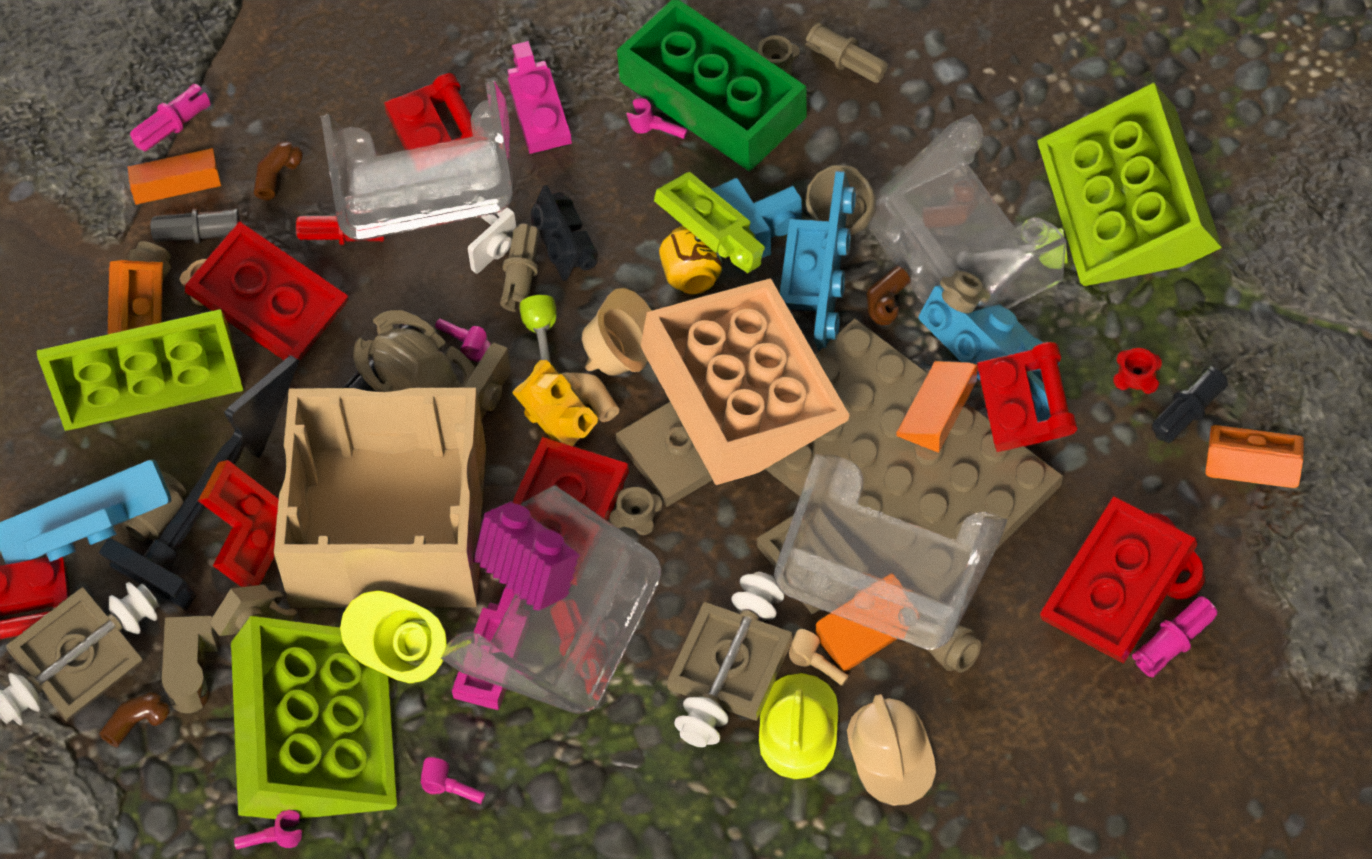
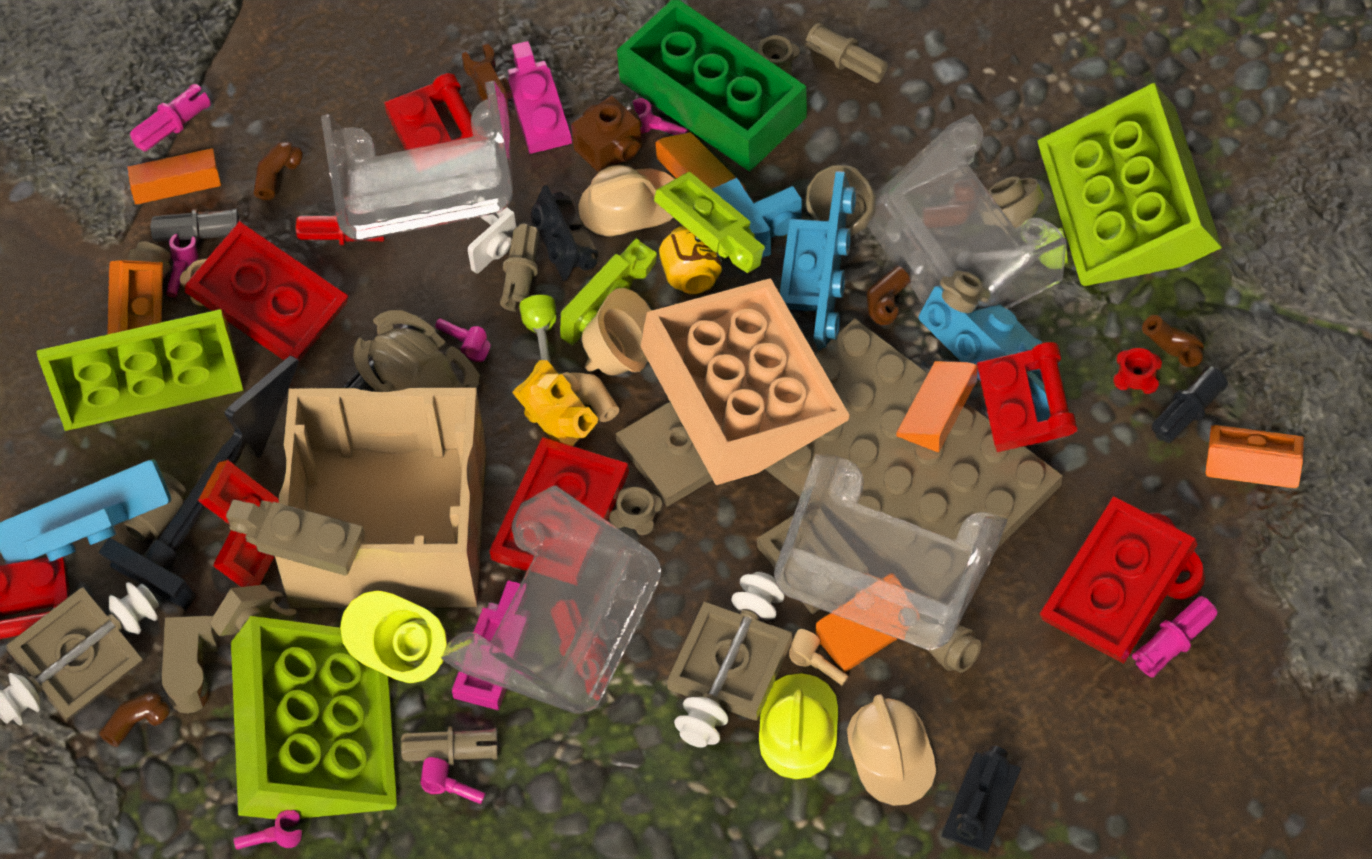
dark tan plate [463,342,511,419] -> none
magenta brick [473,501,580,611] -> none
none -> dark pink hand [166,234,198,297]
none -> dark tan hinge [226,500,365,576]
none -> dark tan axle [401,726,498,765]
none -> reddish brown plate [462,44,513,124]
none -> lime hinge [560,239,657,346]
none -> reddish brown brick [571,95,642,173]
none -> tan piece [578,165,674,237]
none -> orange slope [656,132,746,191]
none -> black hinge [941,746,1021,853]
none -> dark tan plate [978,176,1044,231]
none -> reddish brown arm [1142,315,1204,367]

